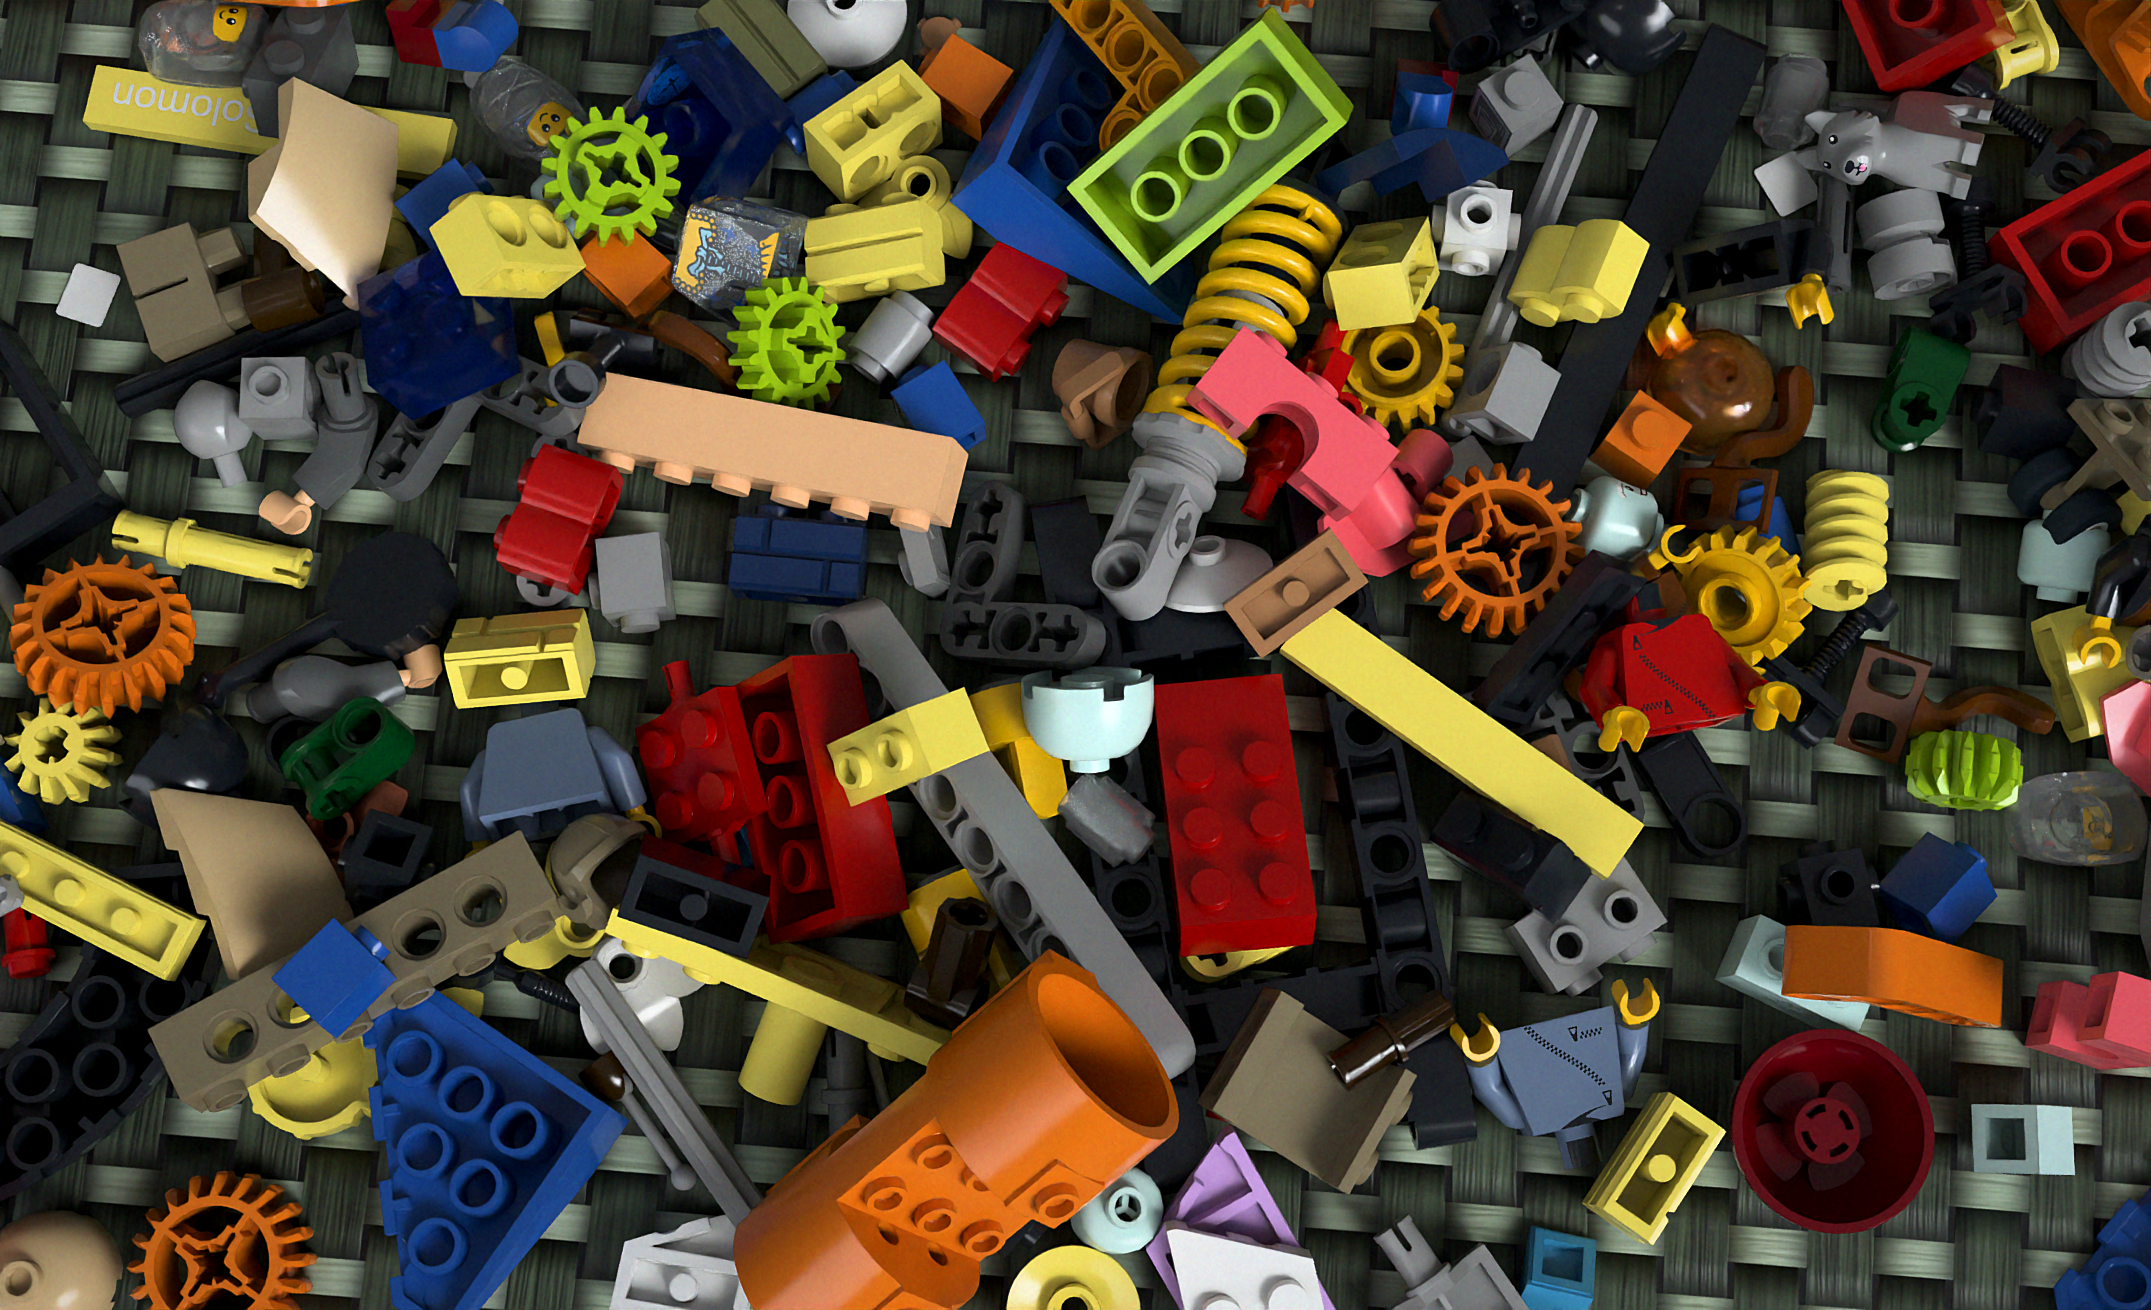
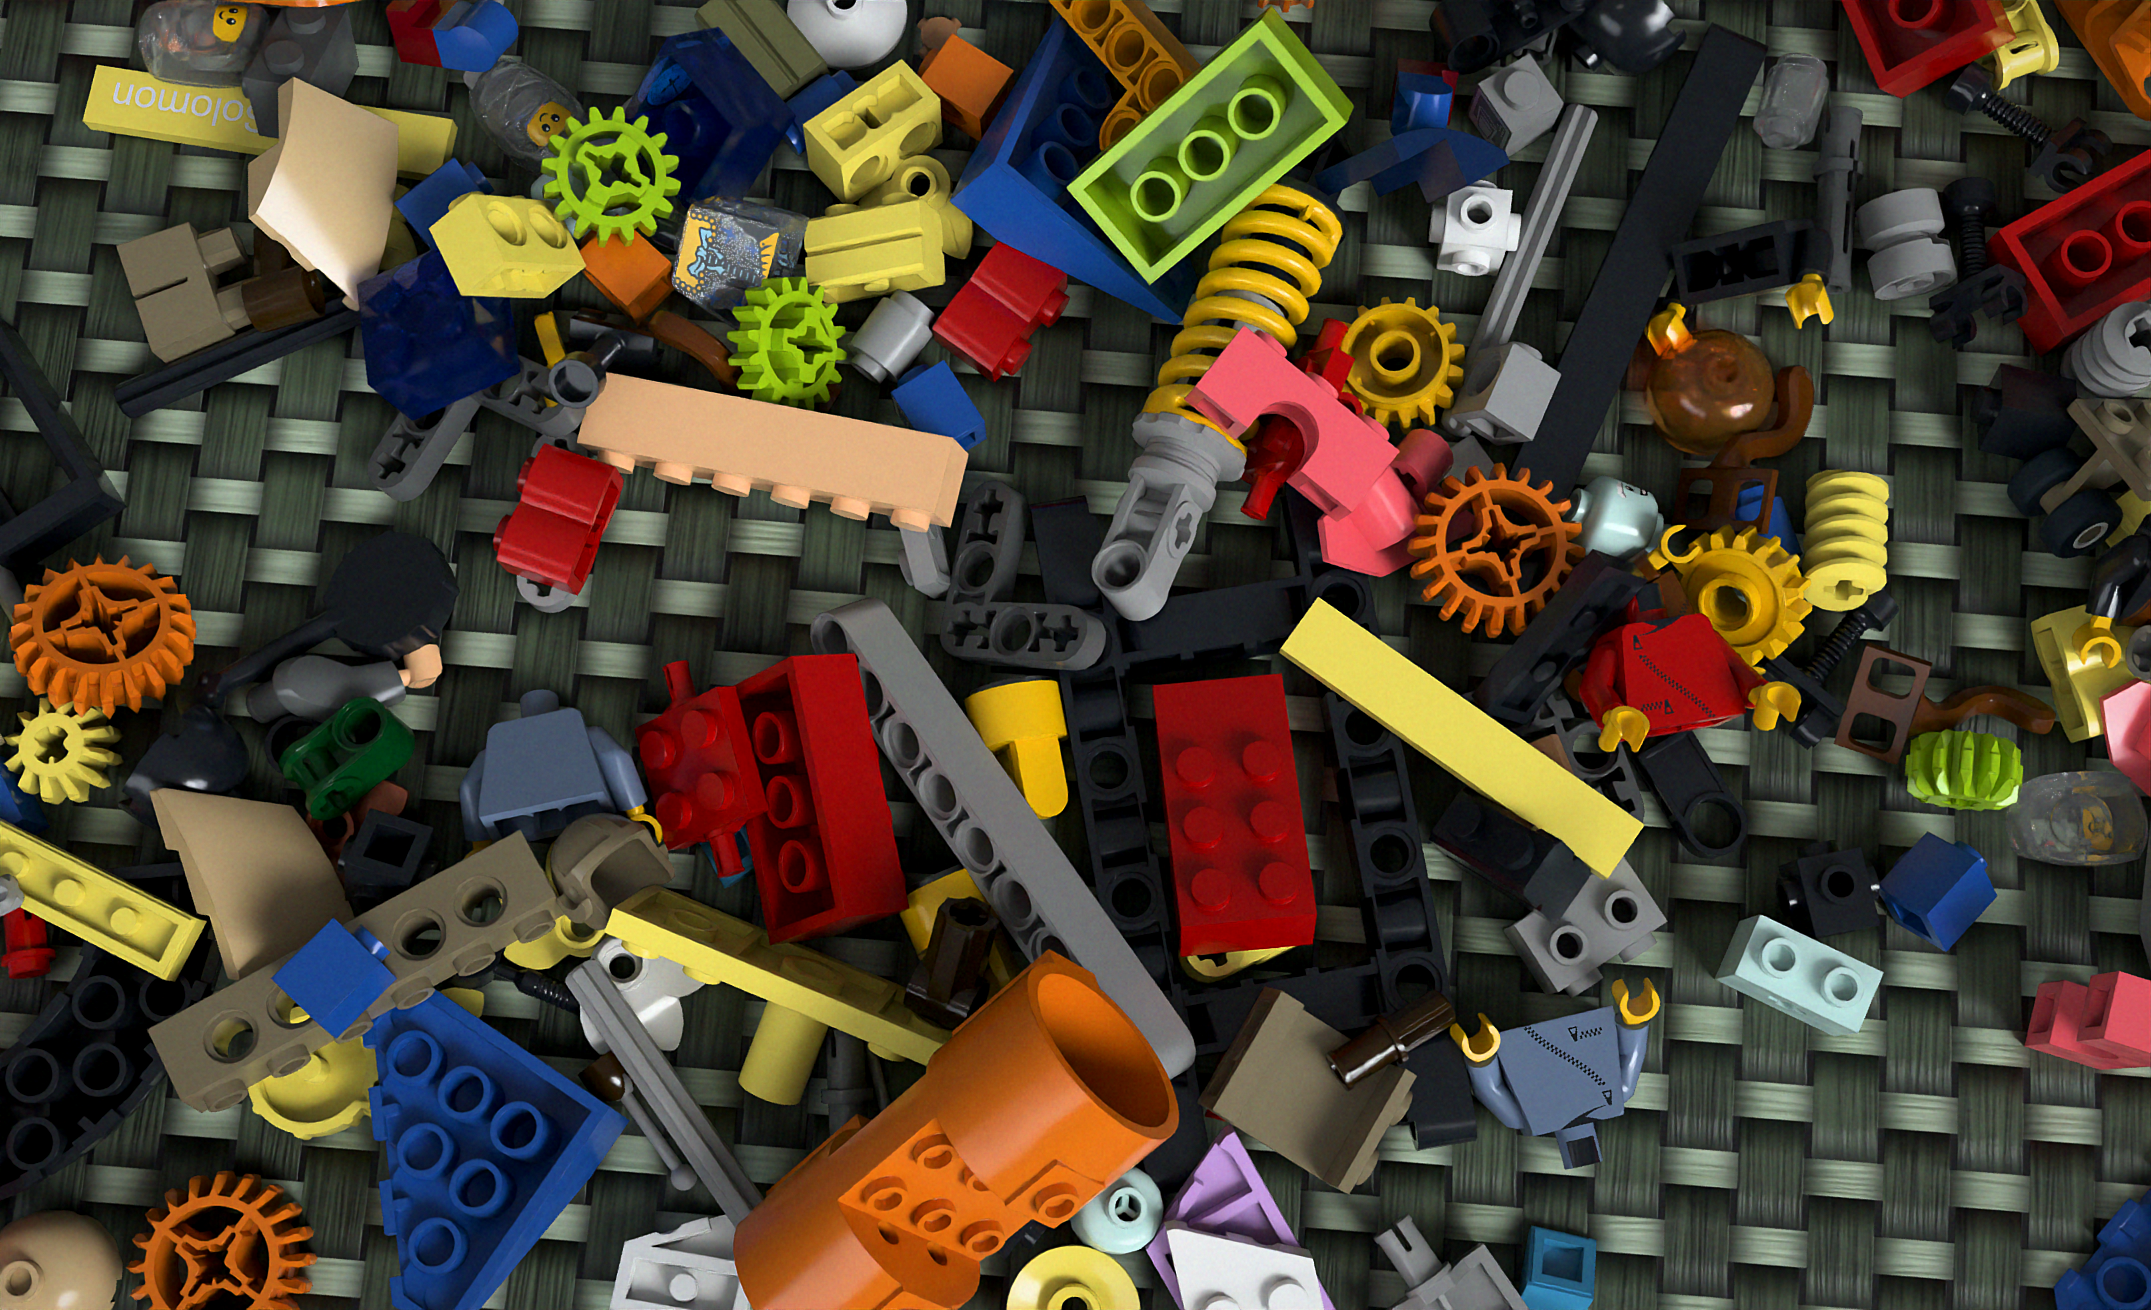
white sticker [56,263,121,327] -> none
light yellow pin [112,510,313,589] -> none
light grey piece [173,380,253,488] -> none
light grey brick [239,357,325,440] -> none
dark grey arm [259,352,378,535] -> none
light yellow brick [444,608,596,709] -> none
light grey brick [588,532,676,633] -> none
black brick [617,833,771,960] -> none
dark blue brick [729,505,869,607] -> none
light yellow brick [826,687,990,807] -> none
light aqua cylinder [1021,666,1154,773] -> none
medium nougat piece [1052,339,1154,450] -> none
clear brick [1057,773,1158,867] -> none
white dish [1164,535,1273,613] -> none
medium nougat plate [1222,527,1369,659] -> none
light yellow brick [1323,216,1440,331] -> none
light yellow brick [1506,219,1650,327] -> none
light yellow brick [1582,1092,1726,1245] -> none
orange brick [1589,390,1693,490] -> none
dark red piece [1729,1029,1935,1234] -> none
white sticker [1754,151,1818,217] -> none
orange beam [1781,925,2004,1028] -> none
light grey animal [1795,91,1995,200] -> none
dark green piece [1870,325,1971,454] -> none
light aqua brick [1971,1104,2075,1175] -> none
light aqua head [2017,510,2111,604] -> none

